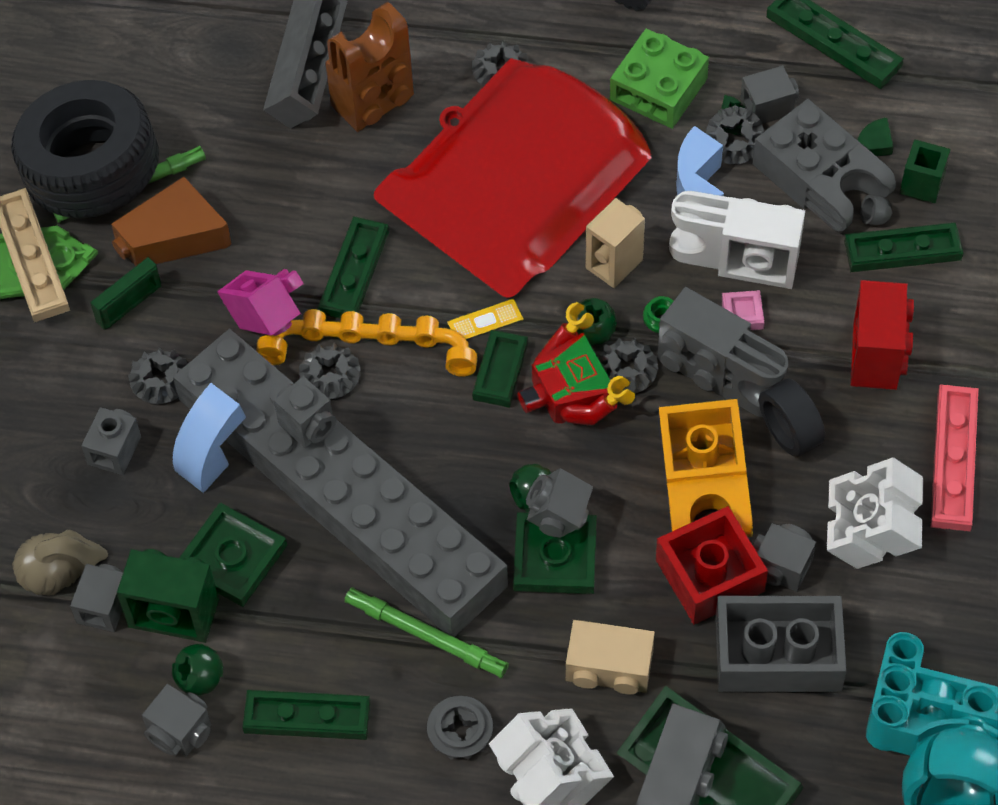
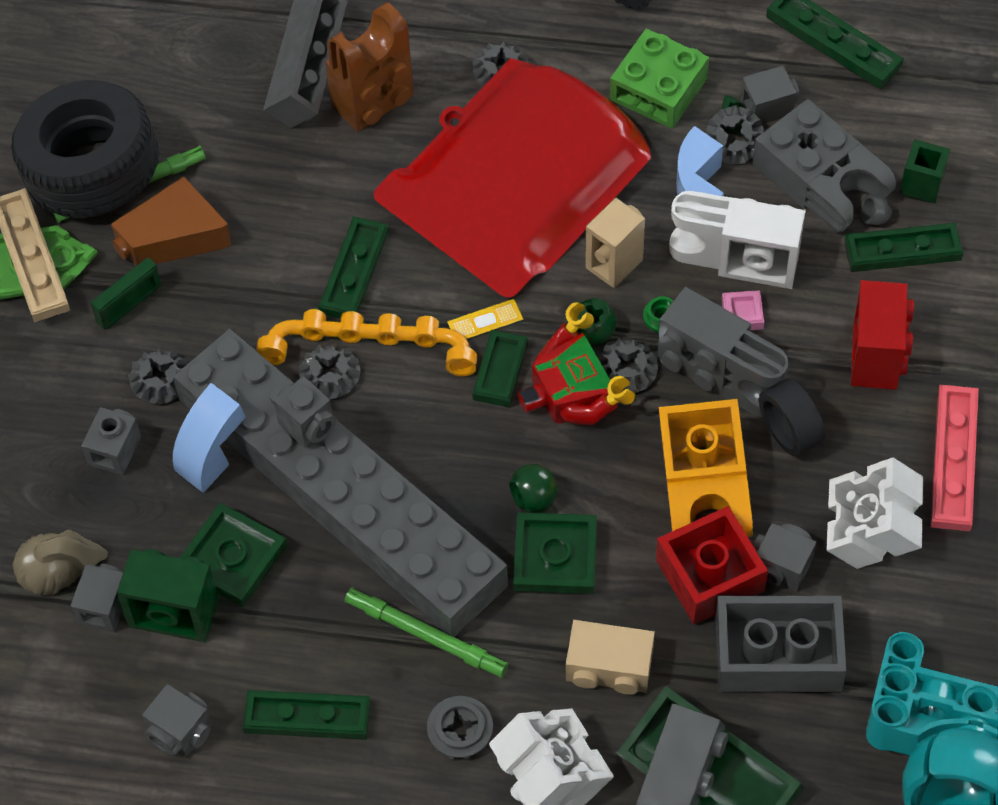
dark green piece [172,644,223,696] -> none
dark pink brick [217,269,304,336] -> none
dark grey brick [526,468,593,538] -> none
dark green tile [858,118,893,156] -> none

